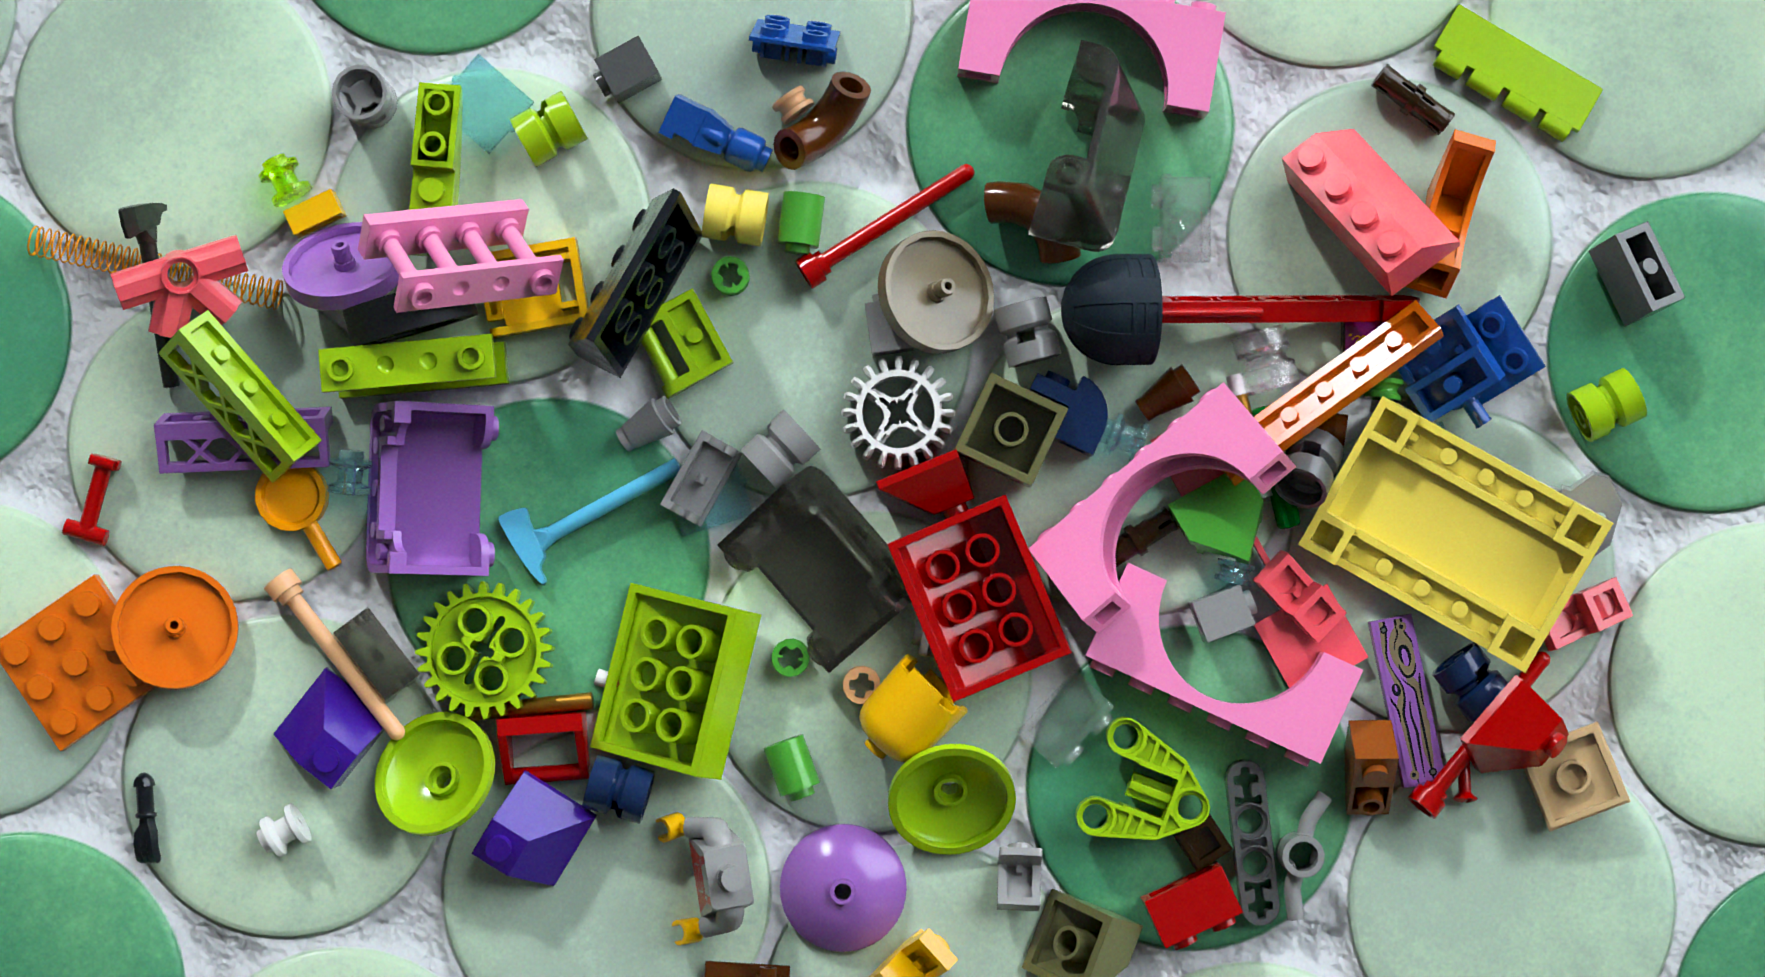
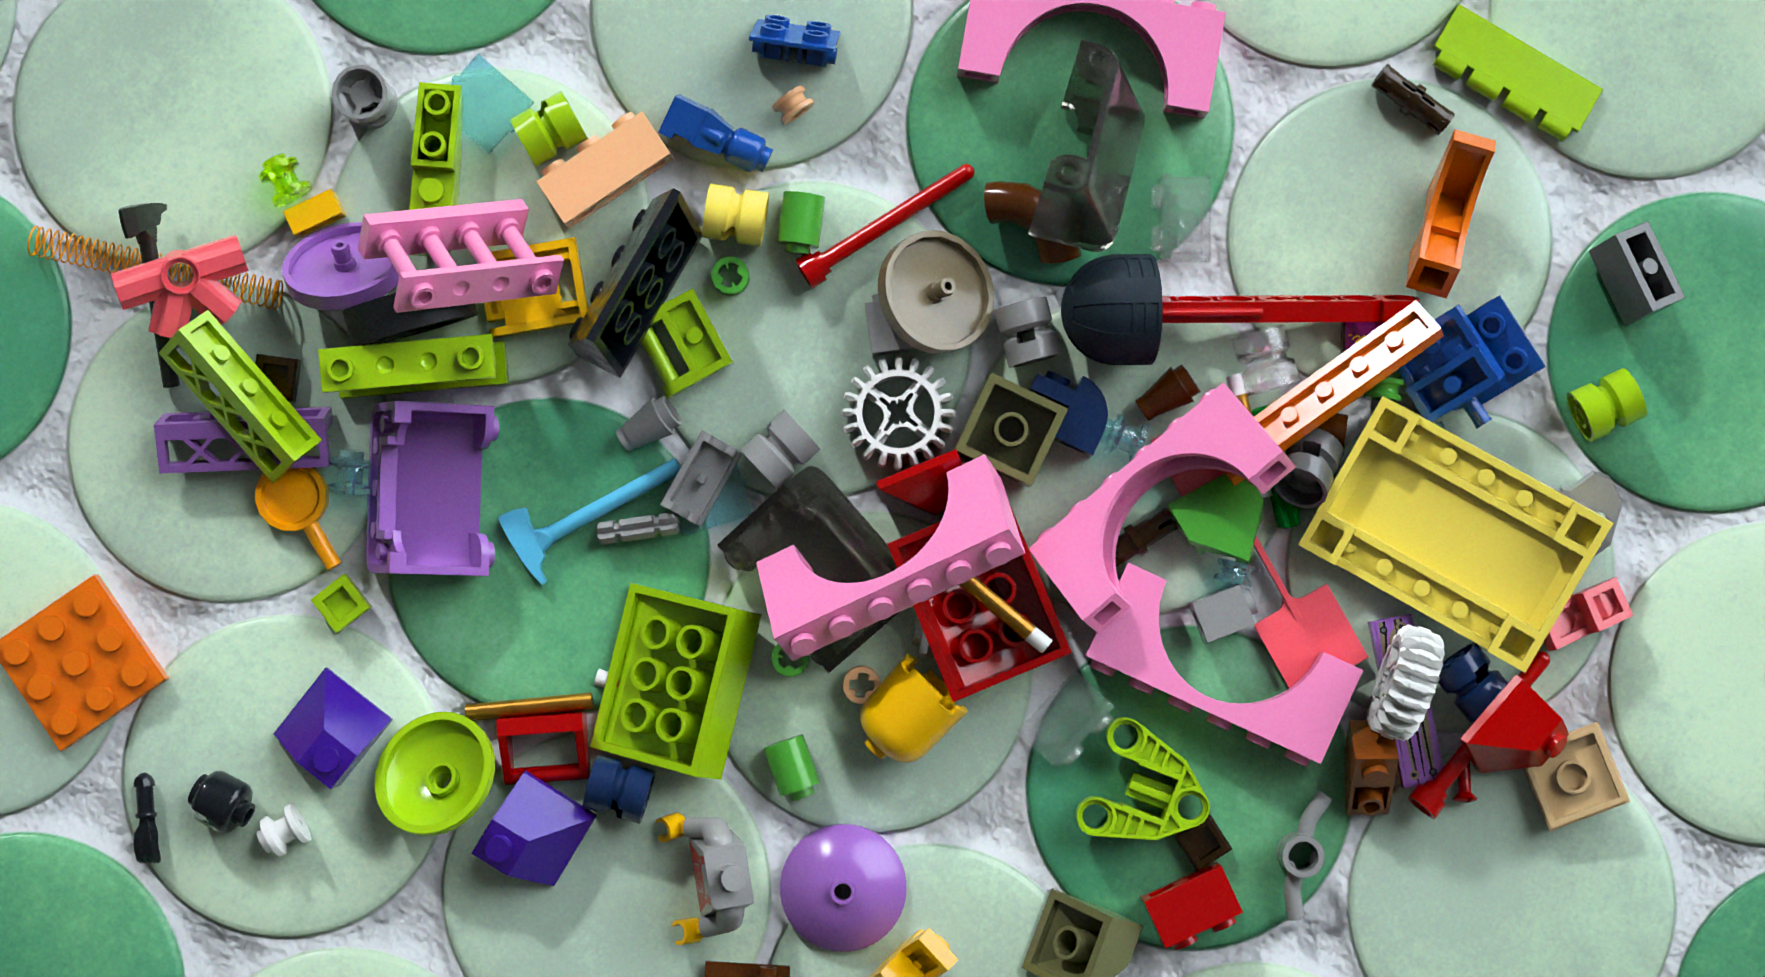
red piece [62,454,122,546] -> none
orange piece [111,566,239,690] -> none
light nougat piece [264,568,405,740] -> none
clear smoke hinge [333,607,420,704] -> none
lime gear [415,581,555,719] -> none
dark grey brick [593,35,662,104] -> none
reddish brown cylinder [773,71,871,170] -> none
lime dish [888,744,1016,855] -> none
light grey bracket [997,842,1043,911] -> none
dark grey beam [1224,759,1280,926] -> none
coral slope [1253,550,1347,643] -> none
coral slope [1282,129,1460,296] -> none
none -> black head [188,771,255,833]
none -> dark brown tile [255,354,302,402]
none -> lime plate [311,574,373,633]
none -> light nougat brick [536,111,674,229]
none -> light grey axle [597,512,680,545]
none -> bright pink arch [756,454,1025,661]
none -> pearl gold bar [958,577,1053,653]
none -> white gear [1367,625,1445,741]

